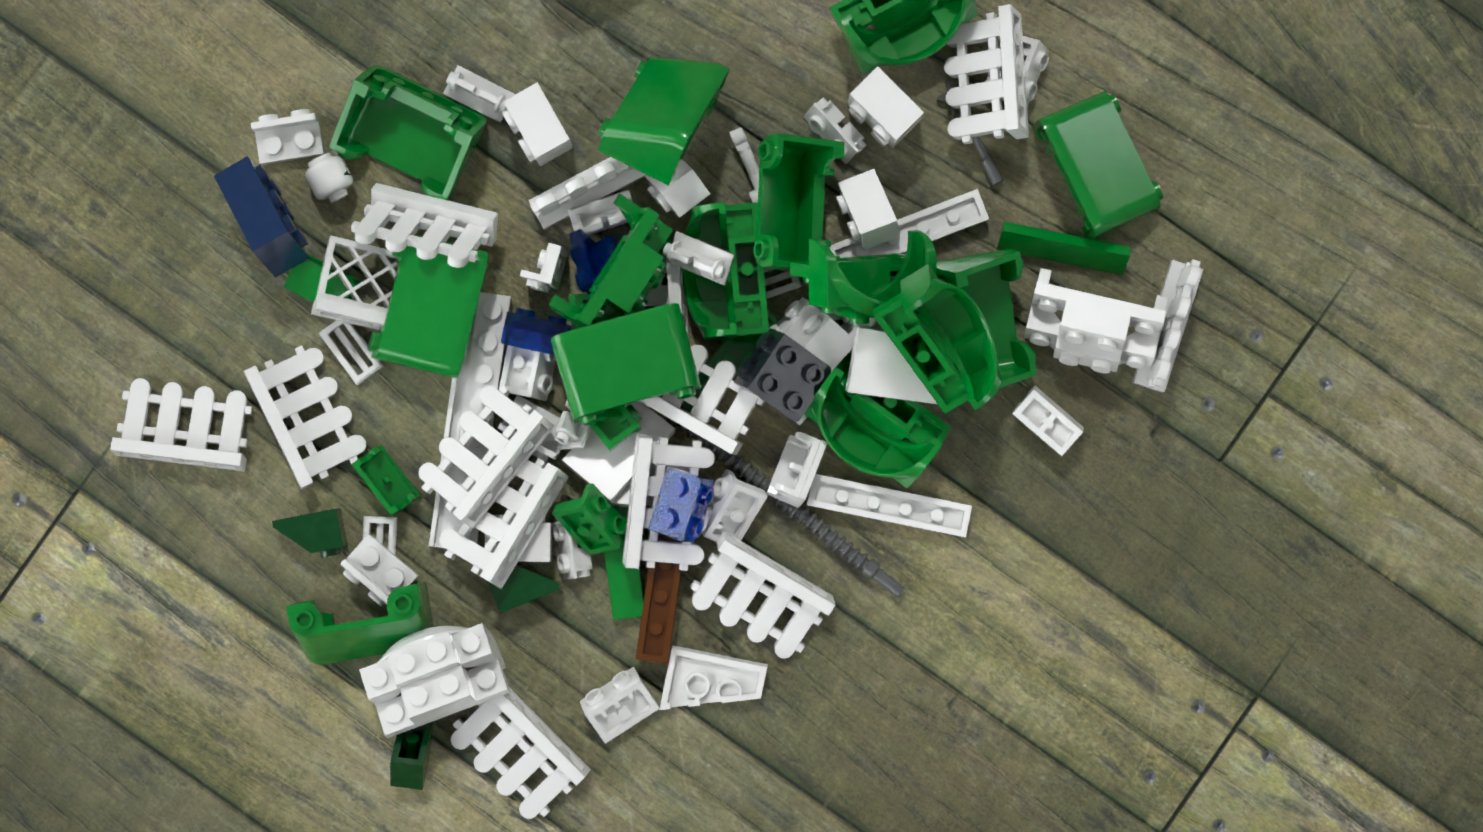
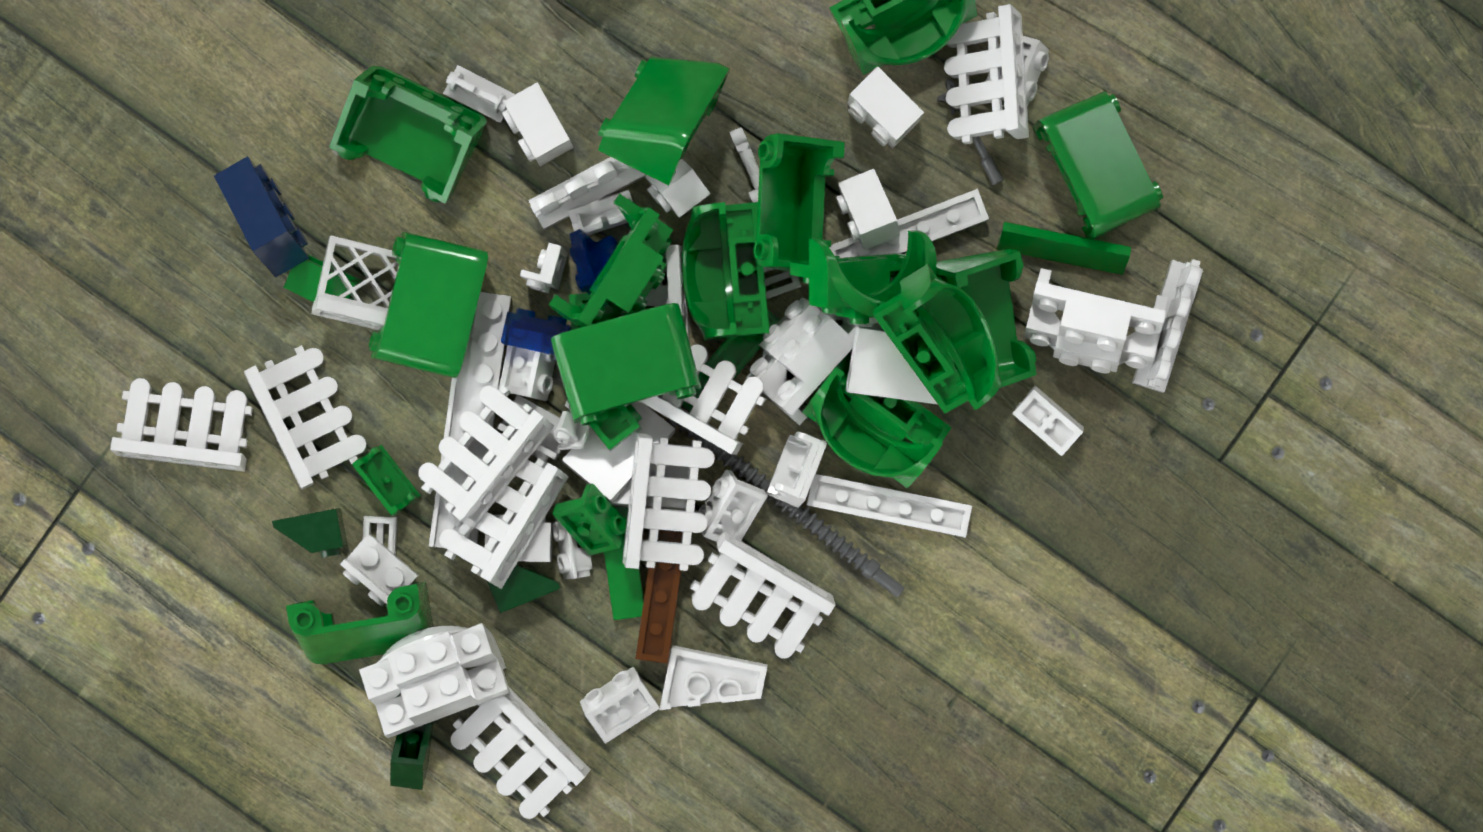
white bracket [251,109,325,165] -> none
white head [305,153,353,203] -> none
white tile [319,320,384,385] -> none
white fence [351,183,498,268] -> none
clear blue bracket [648,466,714,542] -> none
white hinge [663,231,734,285] -> none
black bracket [734,328,831,422] -> none
white hinge [803,97,867,164] -> none

